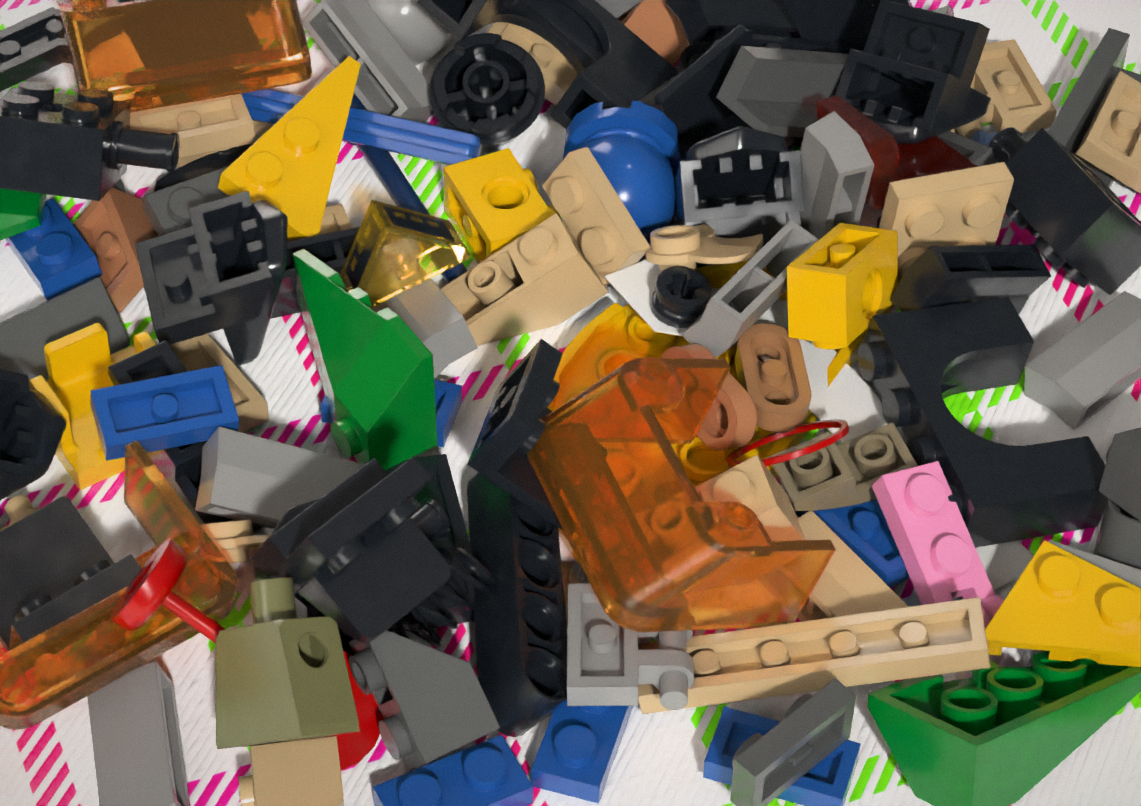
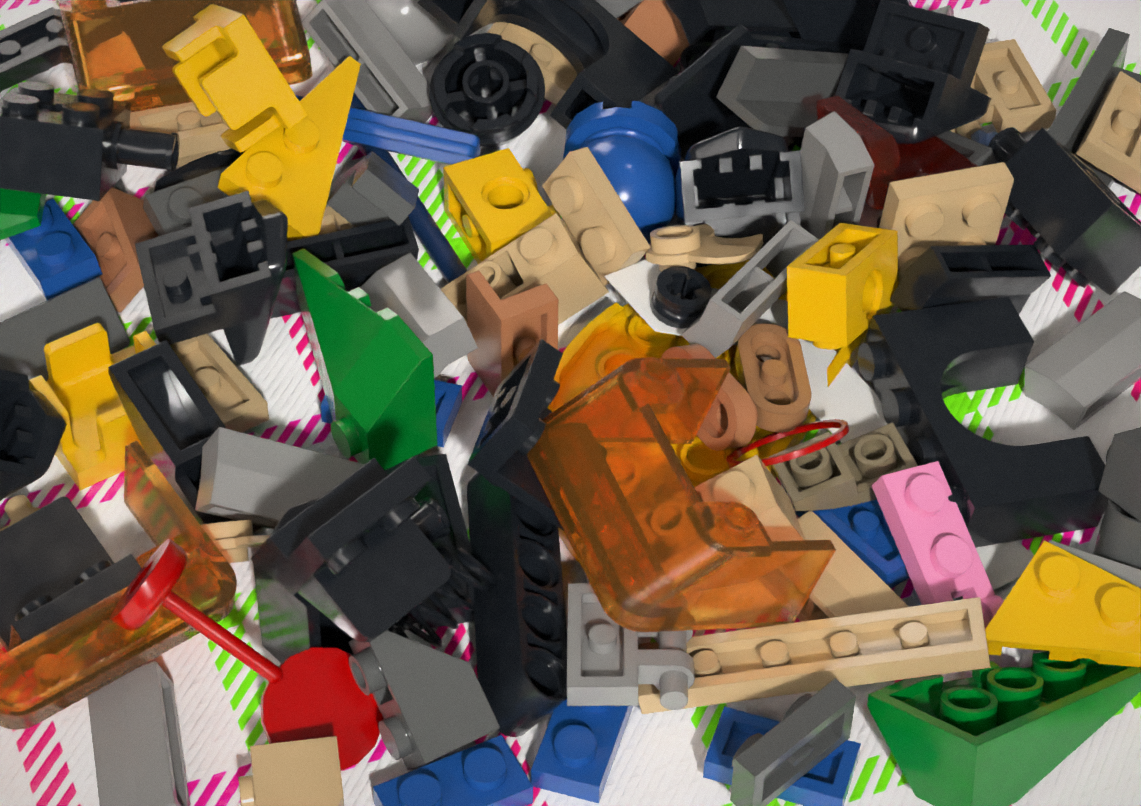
blue plate [90,365,239,461] -> none
olive torso [216,578,360,749] -> none
clear yellow slope [340,199,471,308] -> none
none -> yellow panel [162,4,309,153]
none -> dark grey slope [327,151,419,227]
none -> nougat panel [466,270,559,397]

